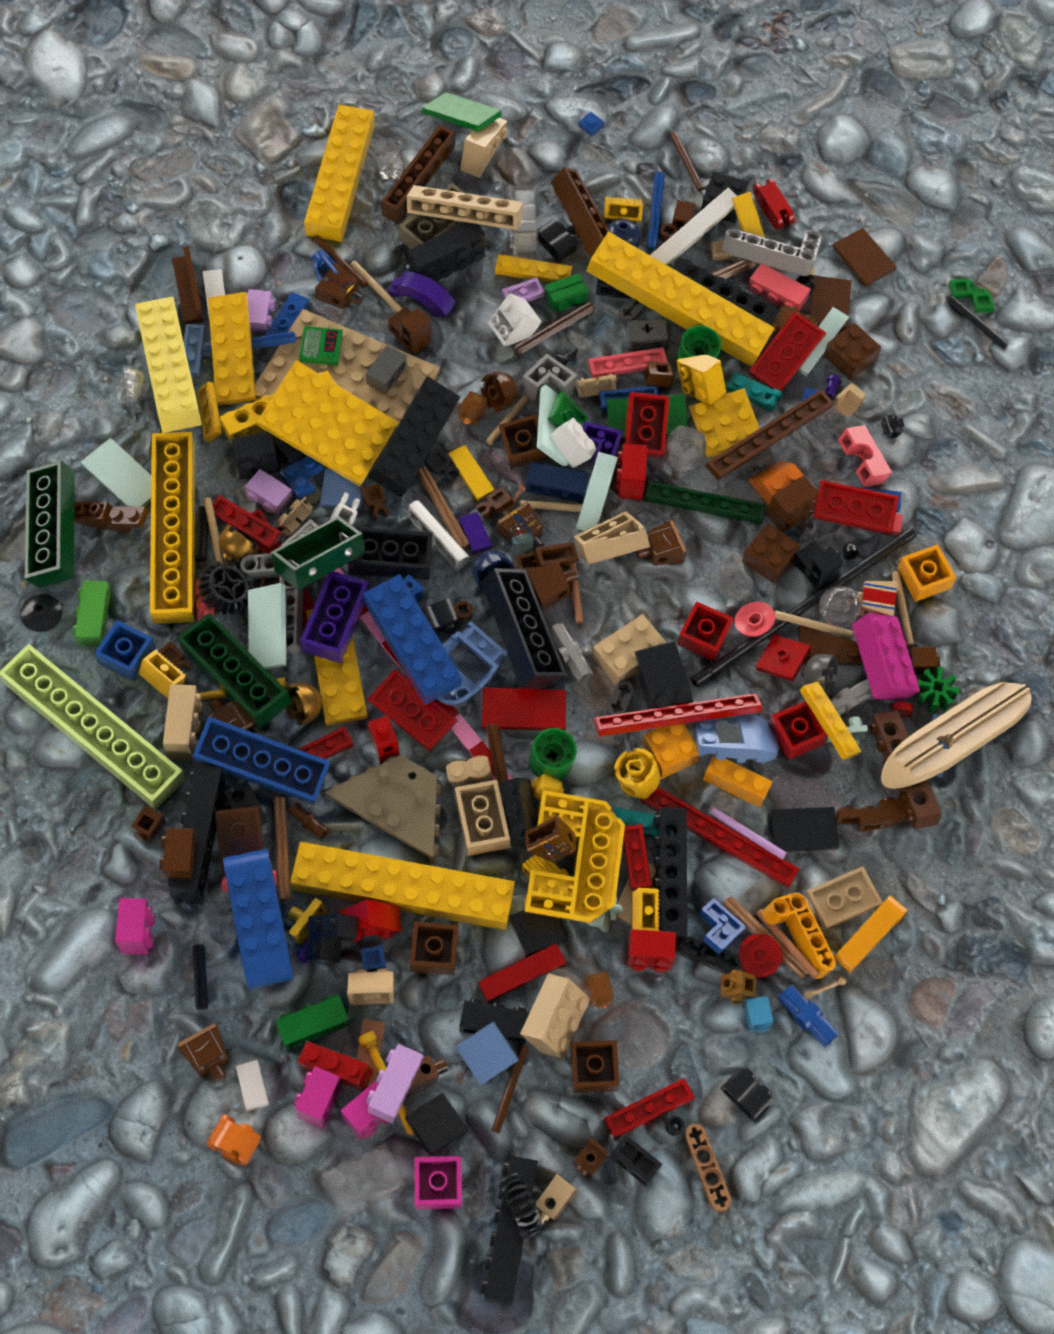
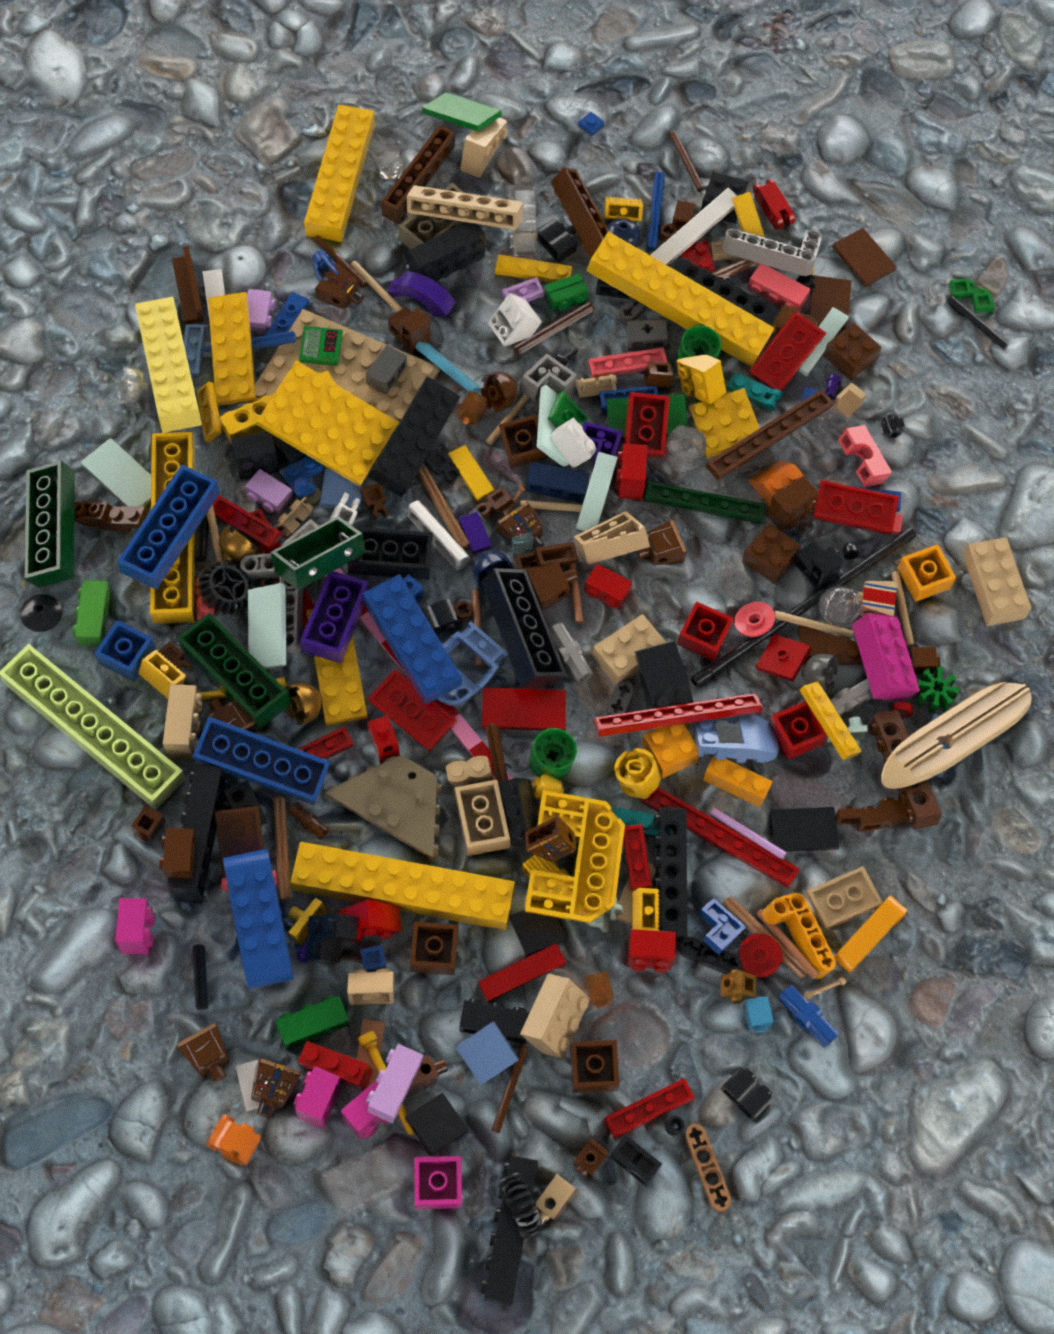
none -> blue brick [117,465,220,590]
none -> torso [251,1058,301,1118]
none -> medium azure tile [415,341,482,394]
none -> nougat bar [471,589,483,667]
none -> red brick [584,563,633,610]
none -> red wing [680,240,716,273]
none -> tan brick [963,537,1031,626]

